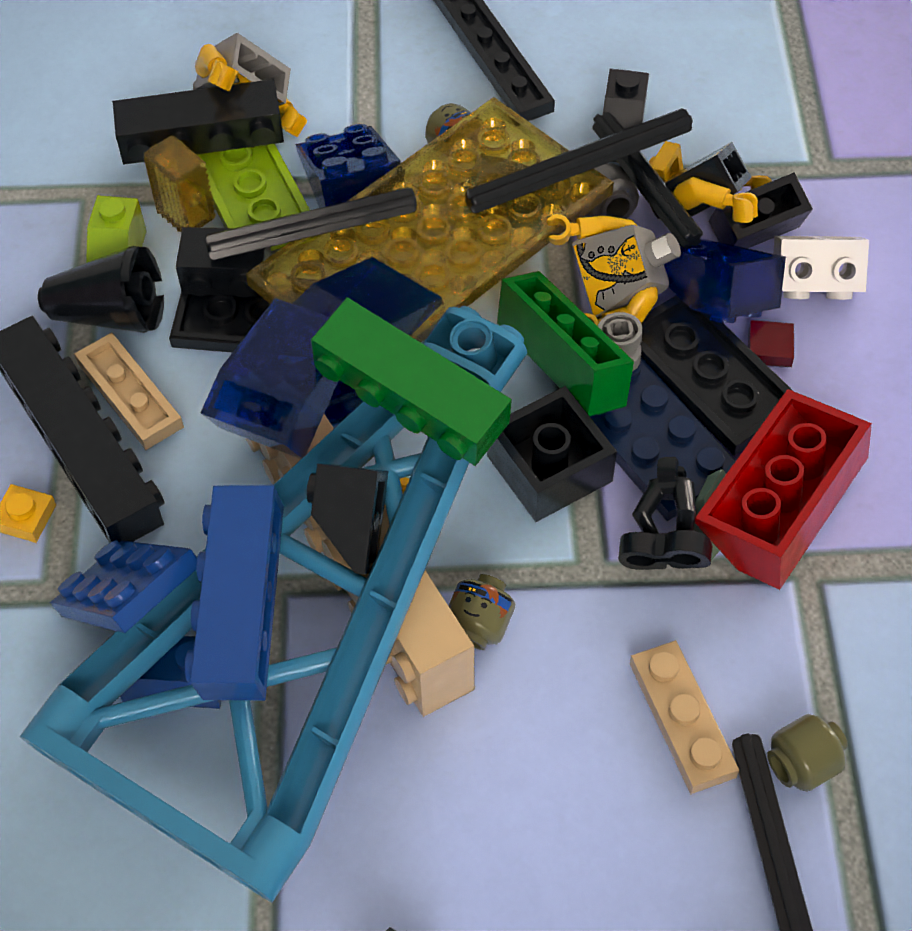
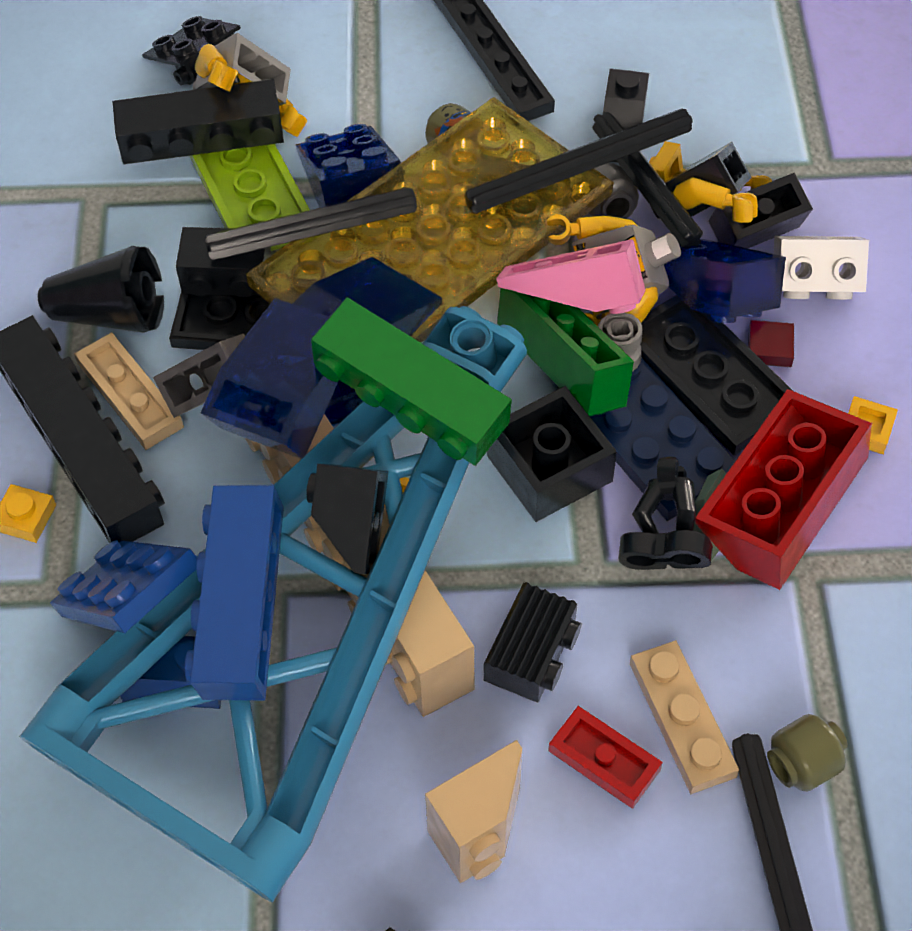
lime slope [86,195,147,263] -> none
clear yellow brick [144,136,216,233] -> none
olive head [449,574,515,650] -> none
none -> black hinge [142,16,241,85]
none -> flat silver torso [153,334,262,418]
none -> tan slope [425,740,522,884]
none -> black brick [484,582,582,703]
none -> bright pink slope [496,239,645,314]
none -> red plate [548,706,663,809]
none -> yellow plate [848,396,898,454]

